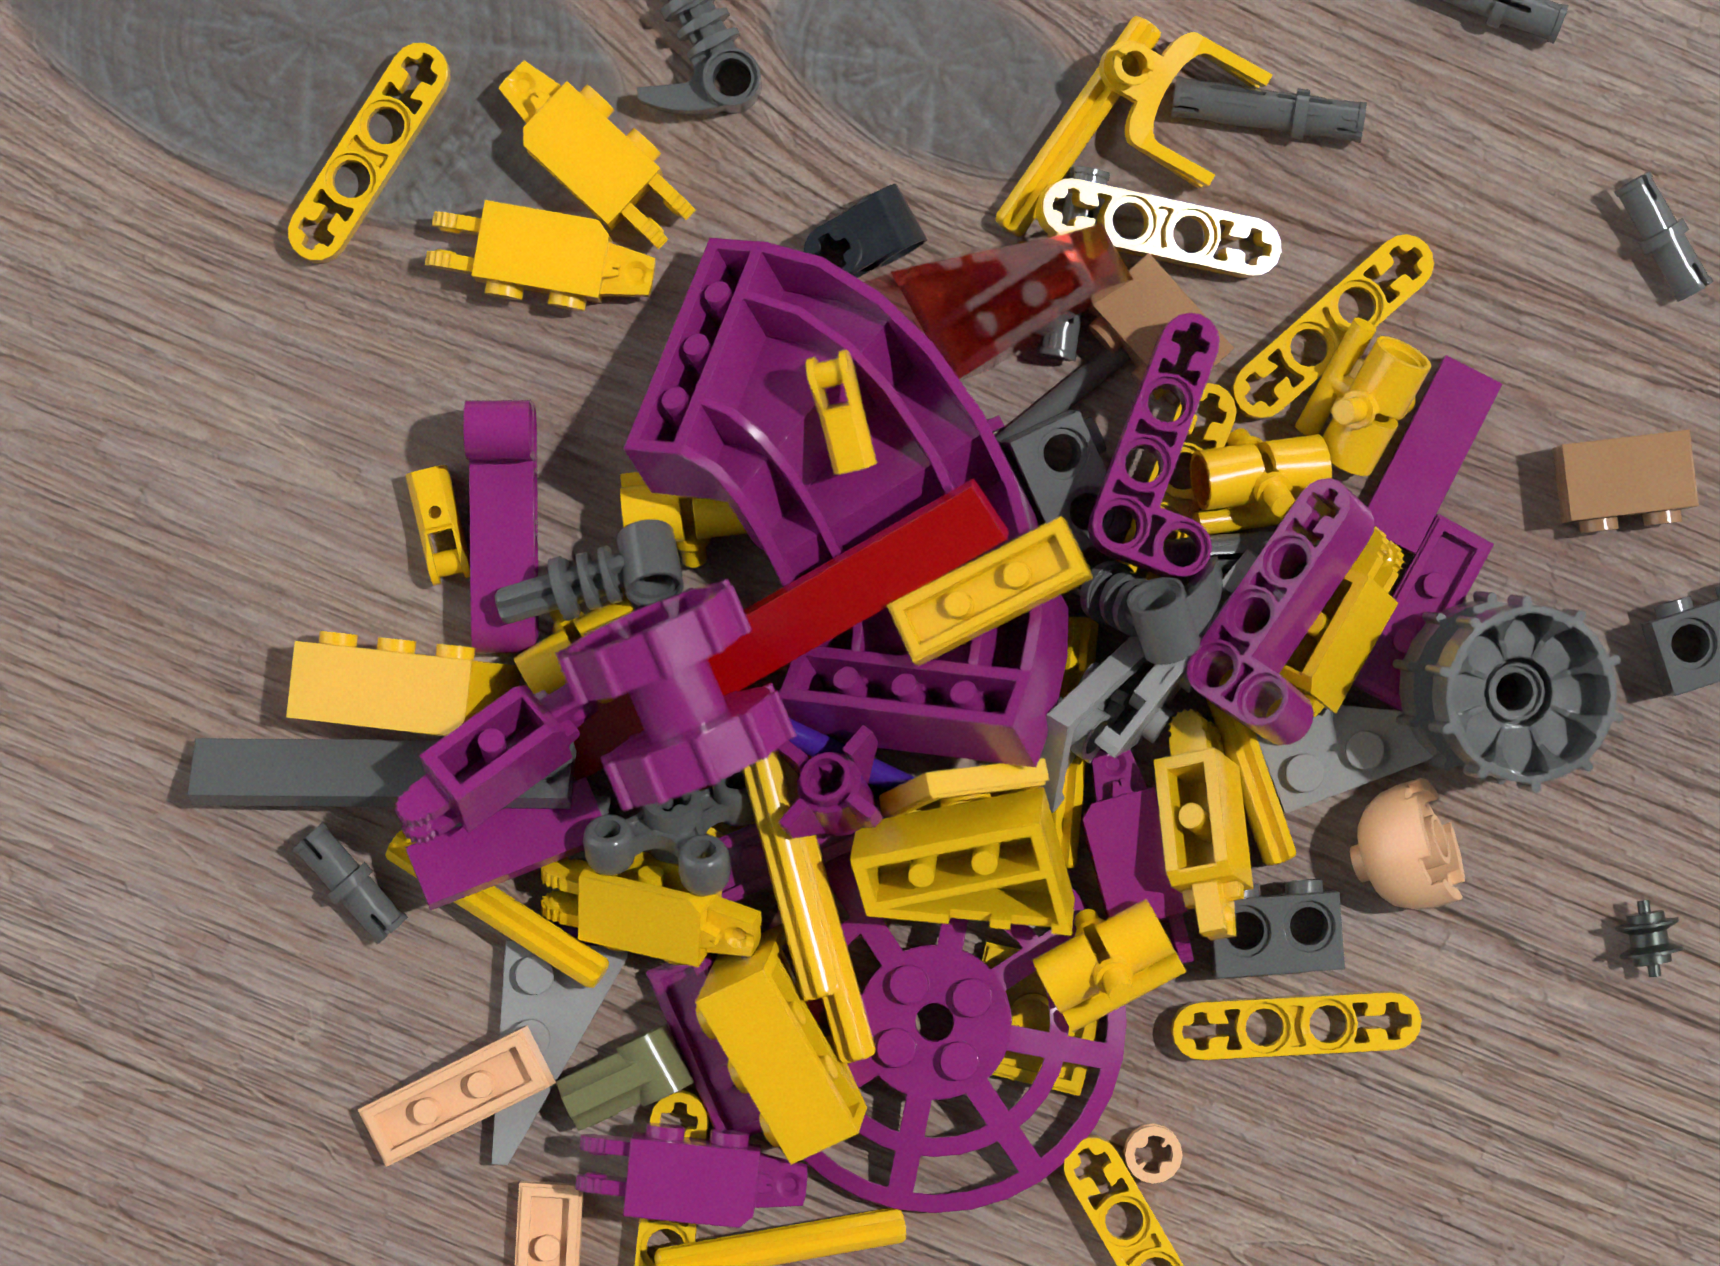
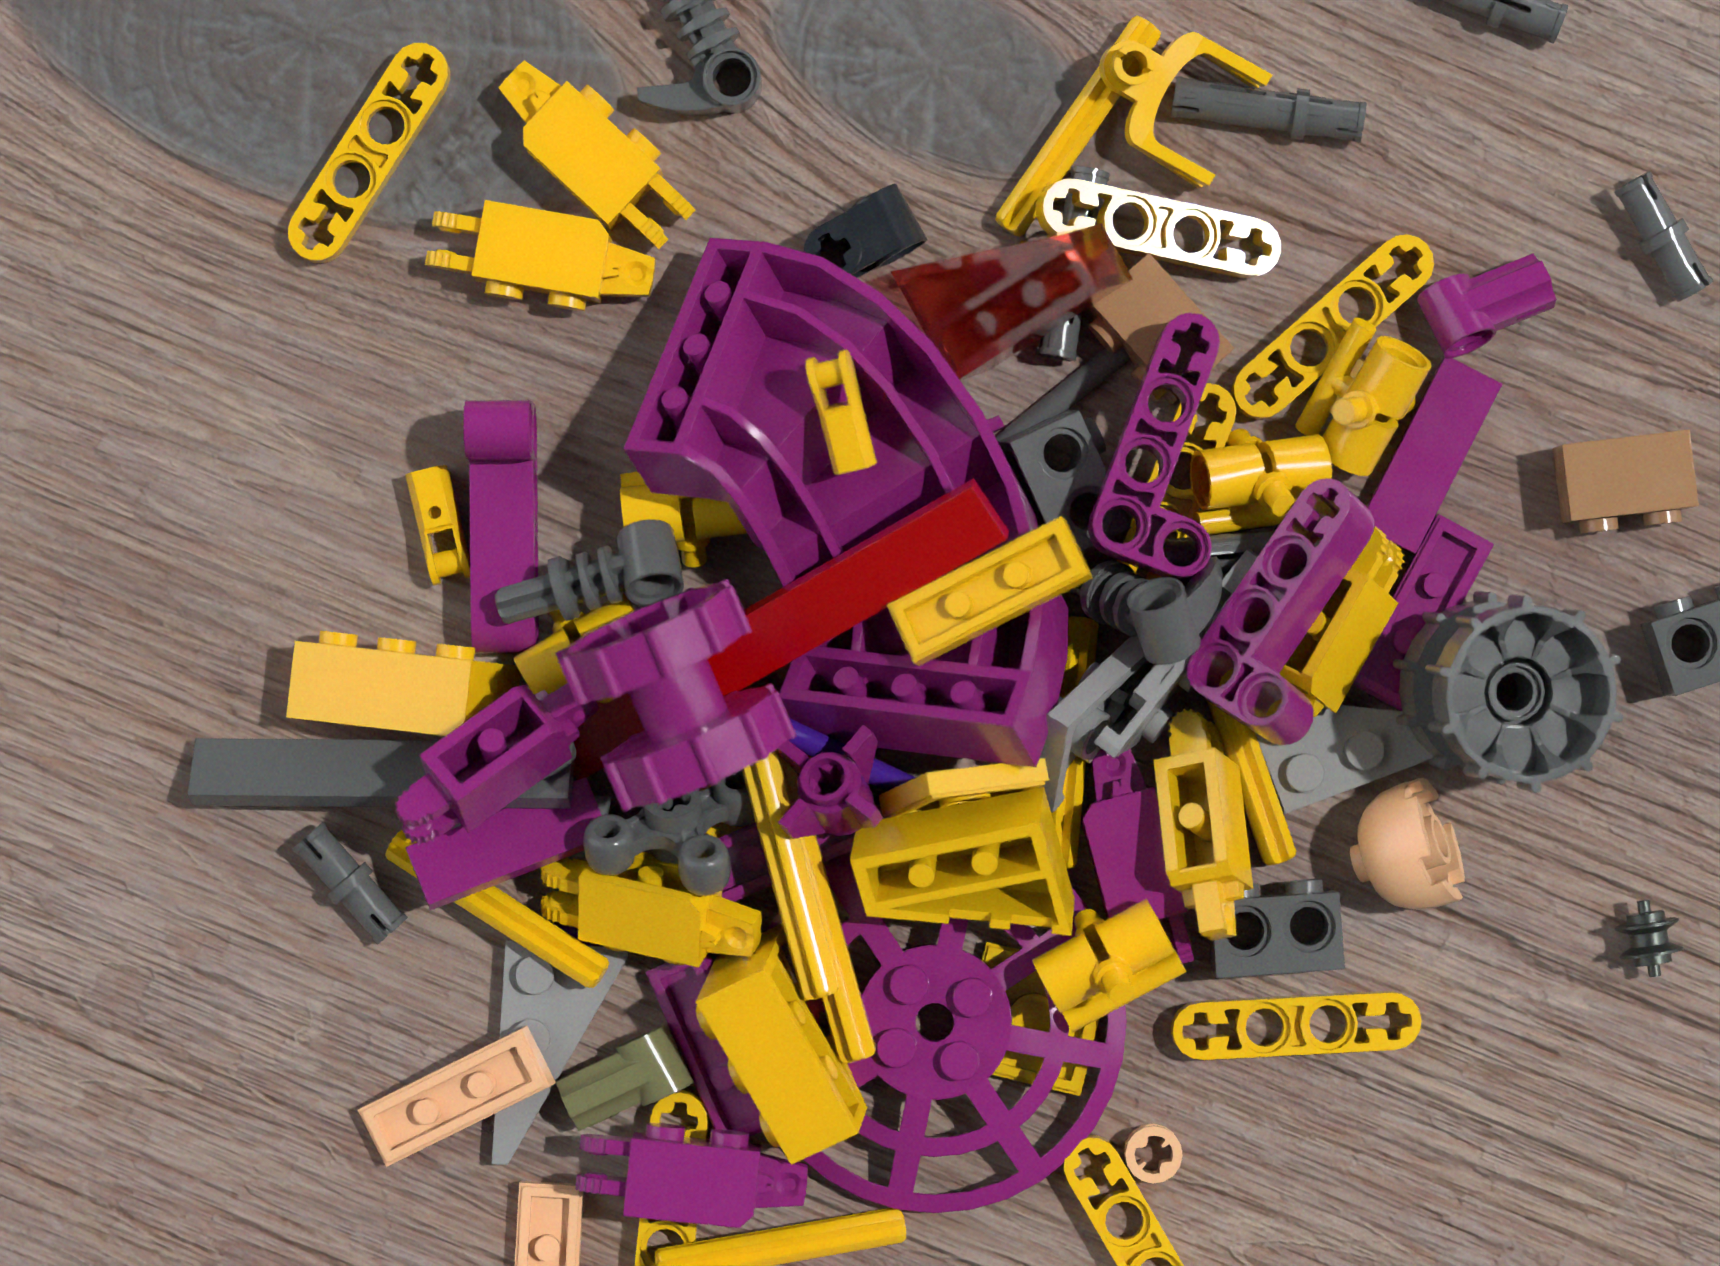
none -> magenta piece [1417,253,1557,358]

